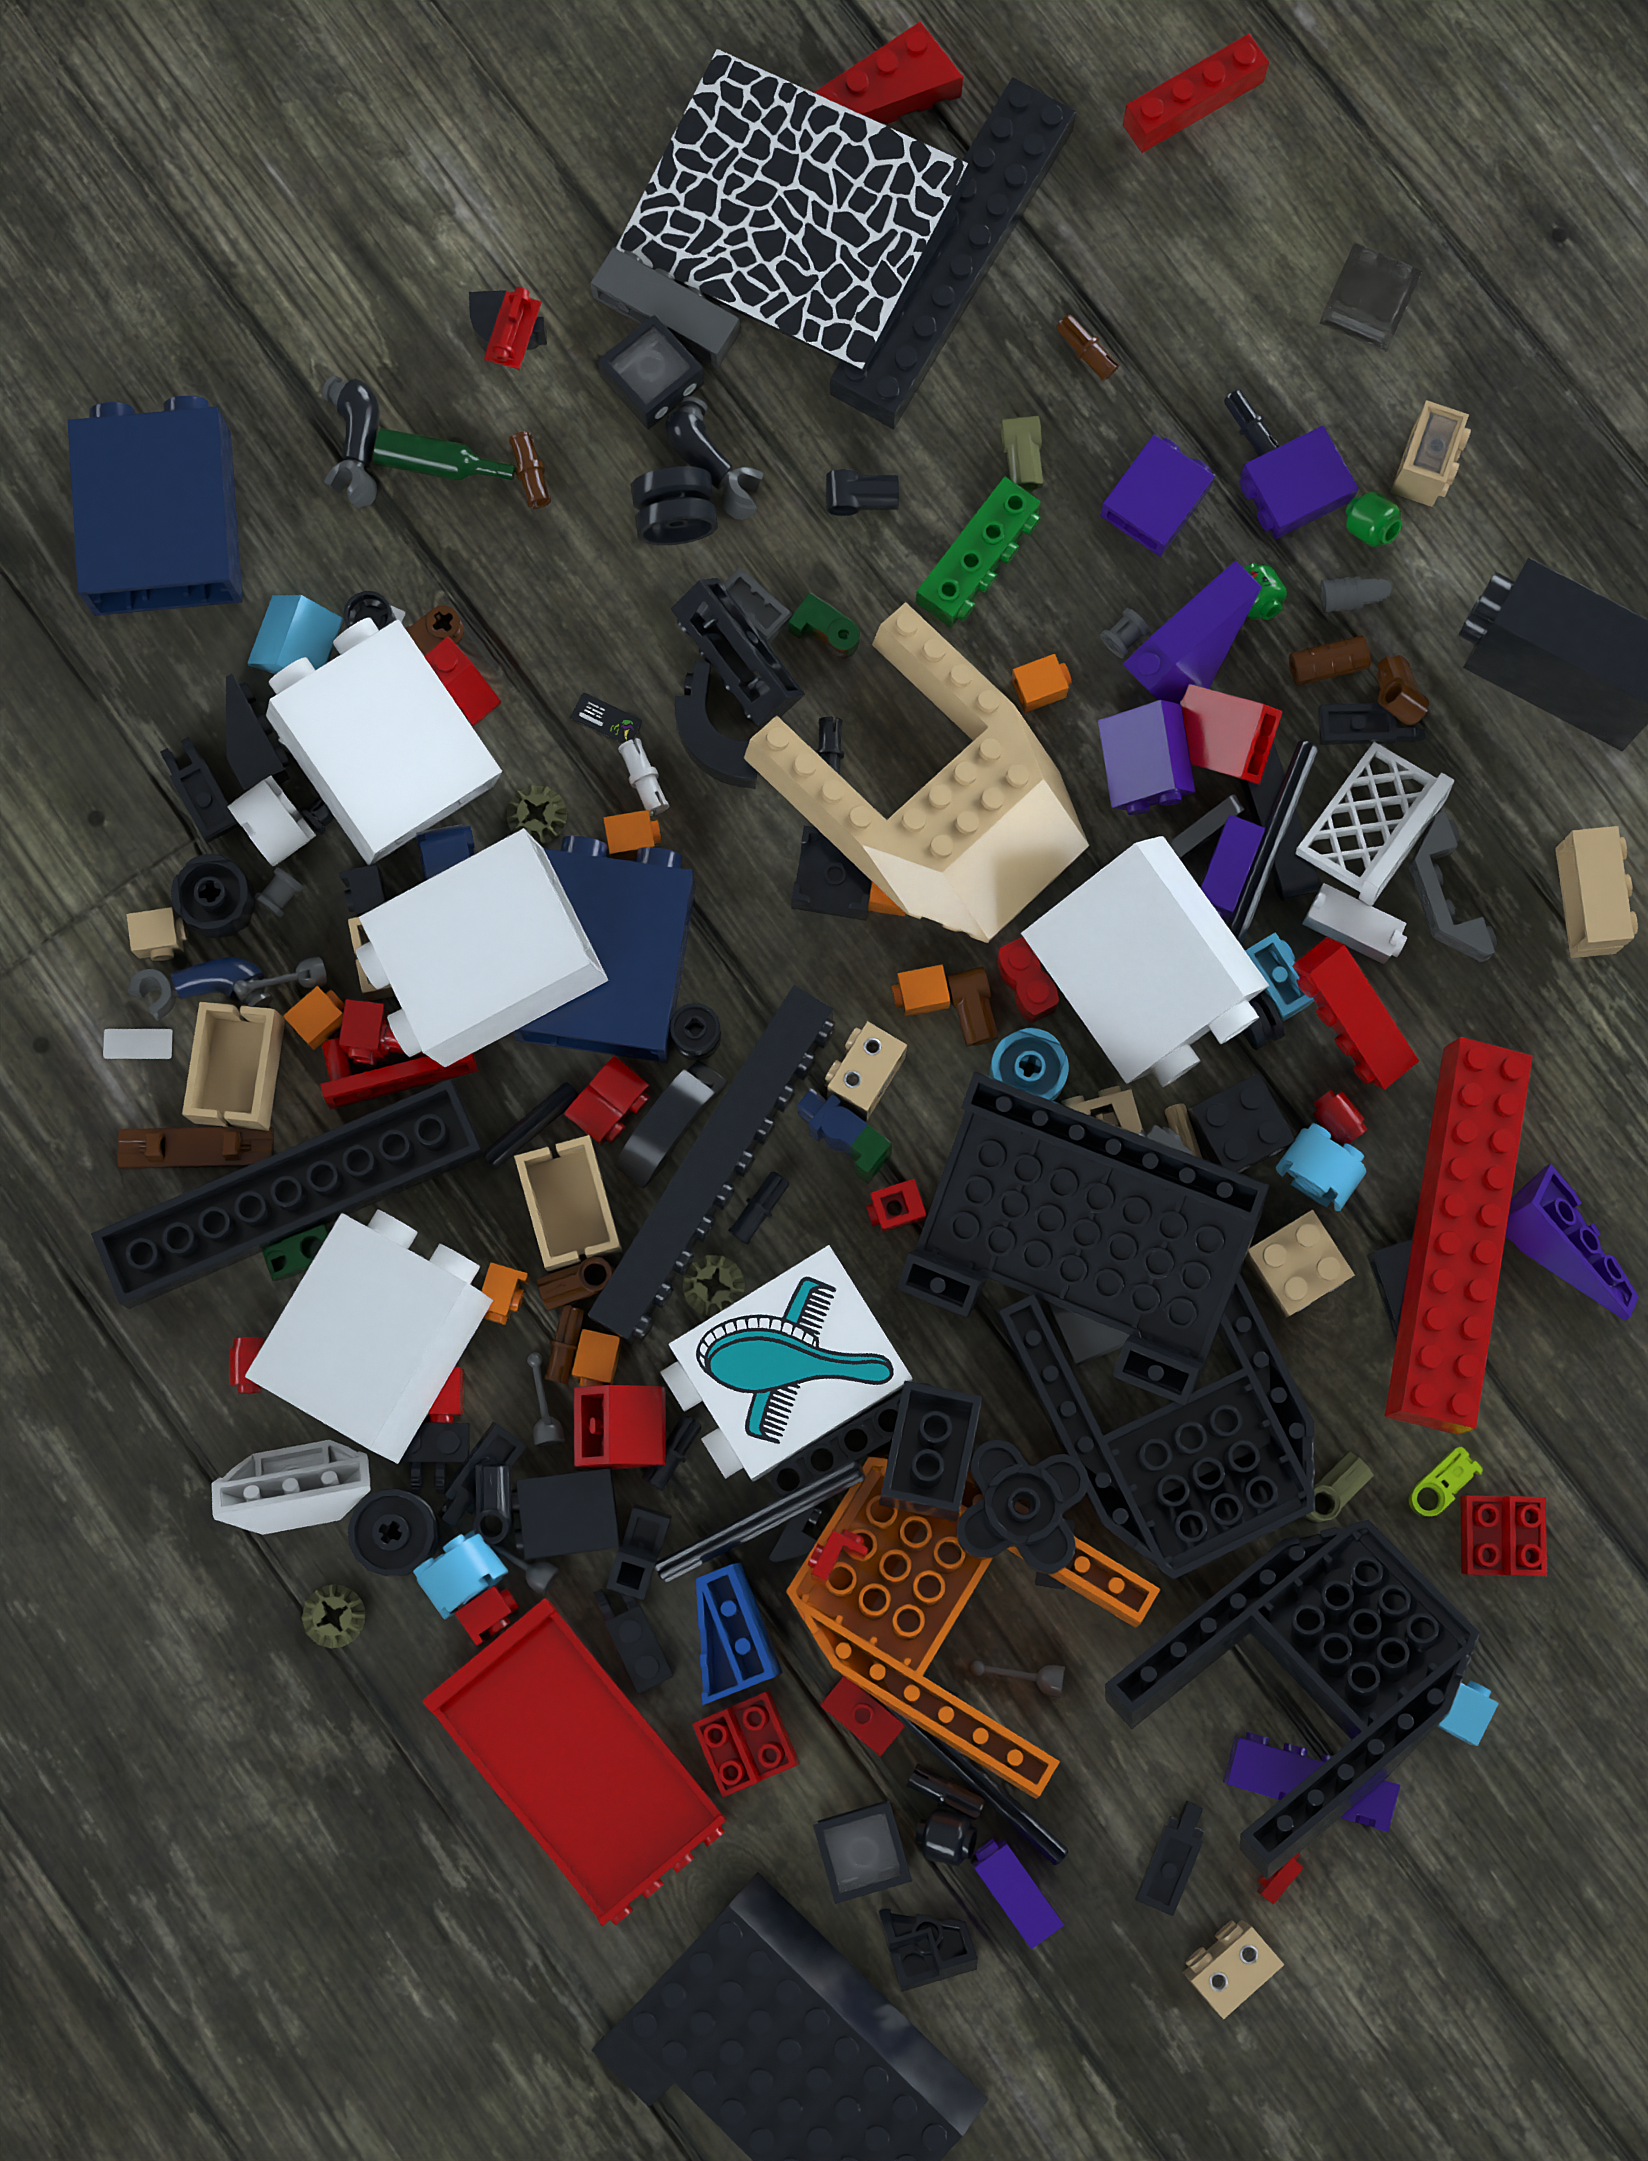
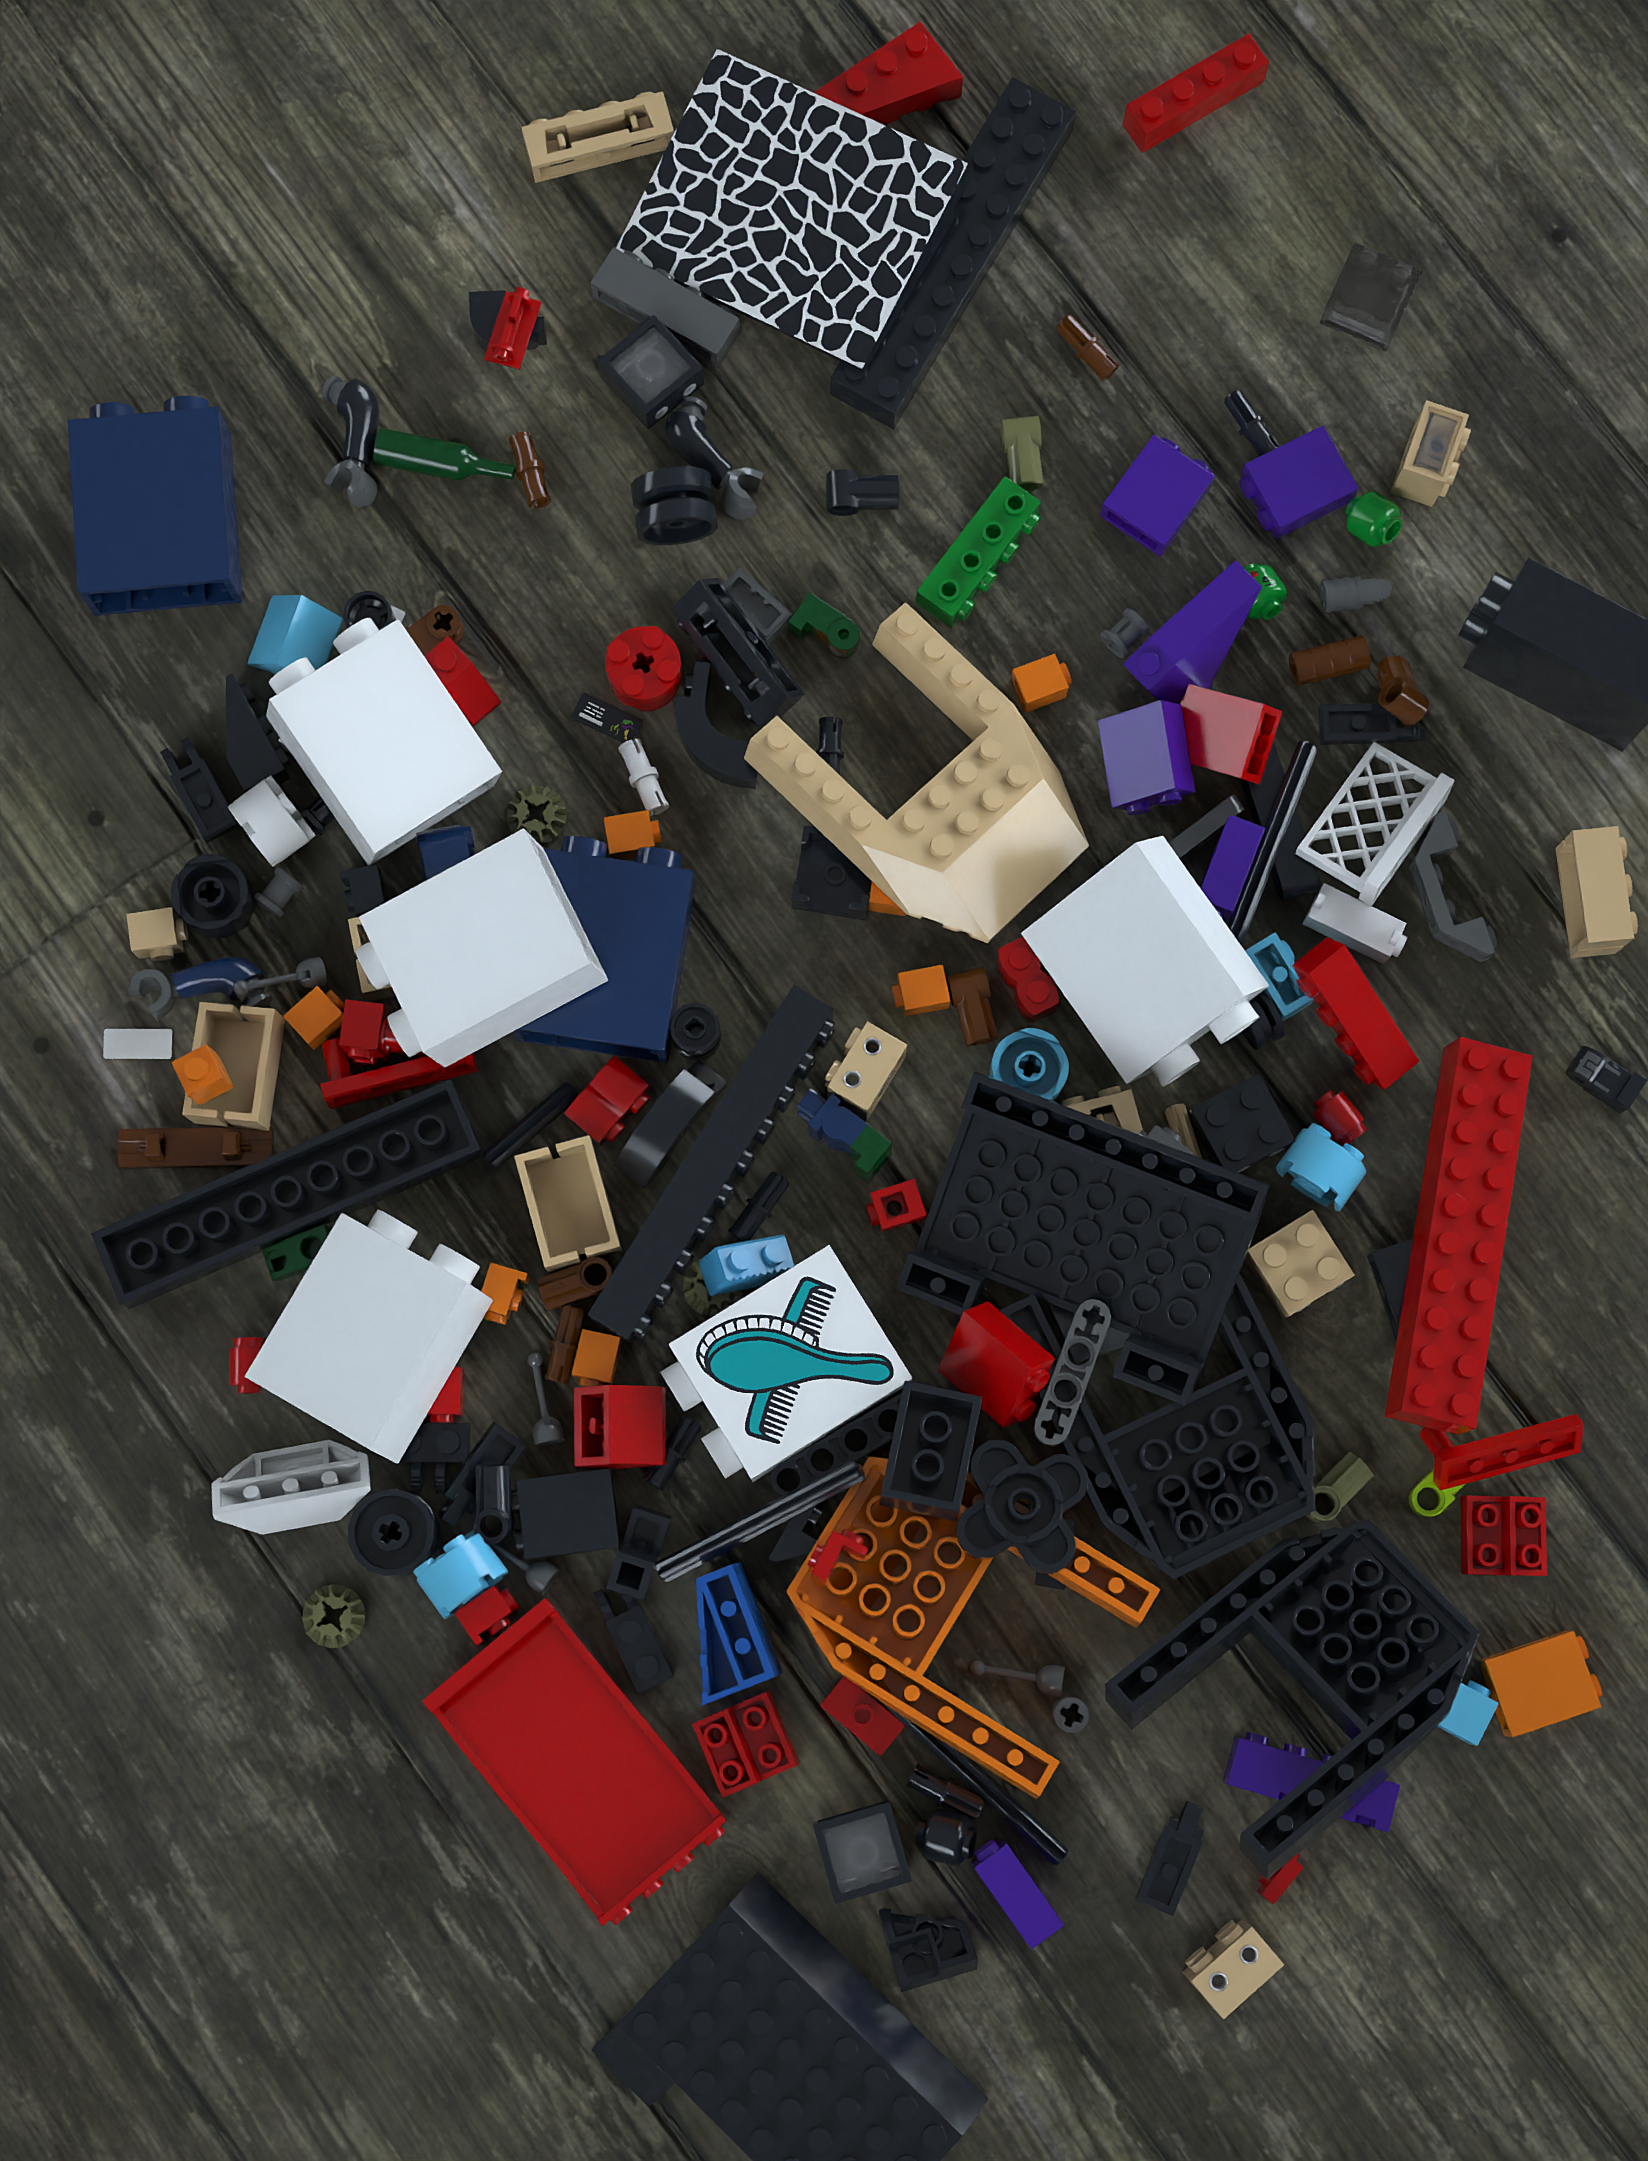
dark purple wedge [1505,1164,1639,1321] -> none
none -> orange brick [171,1044,234,1105]
none -> tan brick [521,91,674,183]
none -> red brick [605,626,683,712]
none -> dark azure brick [699,1234,794,1297]
none -> red brick [938,1301,1055,1428]
none -> dark grey beam [1033,1299,1111,1446]
none -> dark grey bush [1051,1696,1089,1733]
none -> red piece [1420,1414,1584,1491]
none -> orange brick [1477,1631,1603,1738]
none -> black leg [1565,1046,1648,1114]

